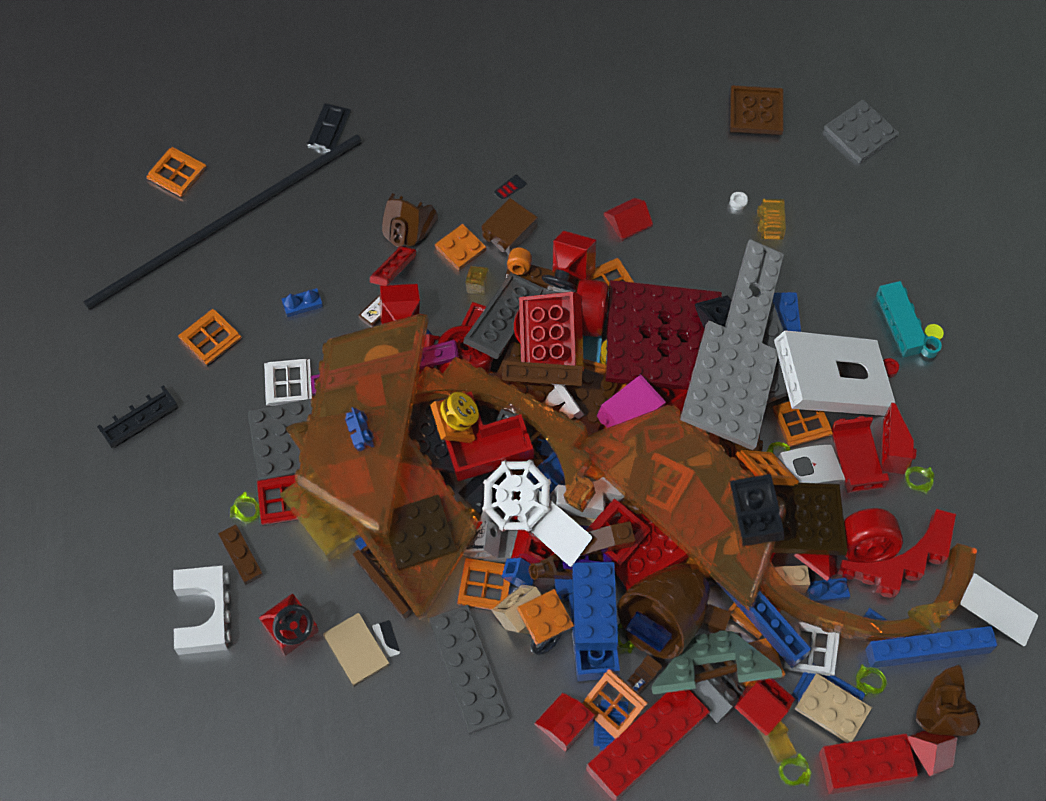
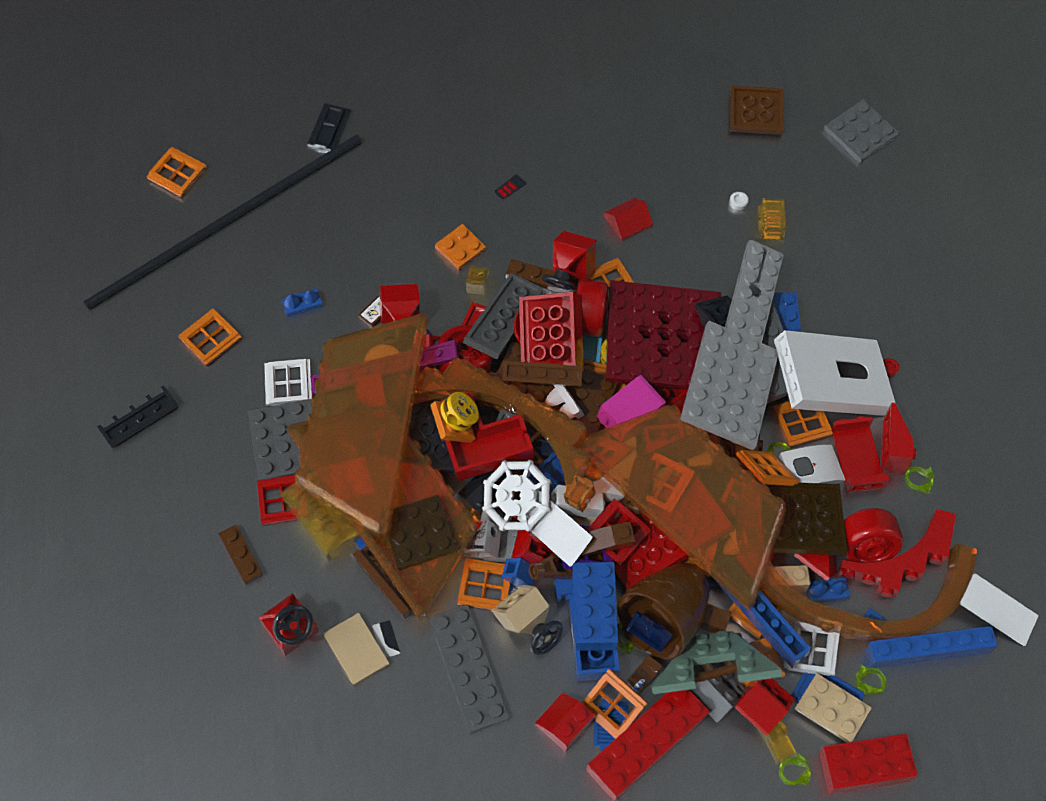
white arch [173,565,231,655] -> none
clear neon green piece [230,492,260,523] -> none
blue hinge [345,407,375,451] -> none
red tile [370,246,416,286] -> none
reddish brown piece [382,193,438,247] -> none
reddish brown brick [482,198,538,255] -> none
orange head [507,248,532,275] -> none
orange plate [517,589,574,646] -> none
black slope [730,474,784,546] -> none
teal hinge [876,281,942,358] -> none
clear yellow slope [907,600,956,632] -> none
slope [907,730,957,776] -> none
reddish brown piece [916,665,981,736] -> none
neon yellow tile [924,324,944,341] -> none

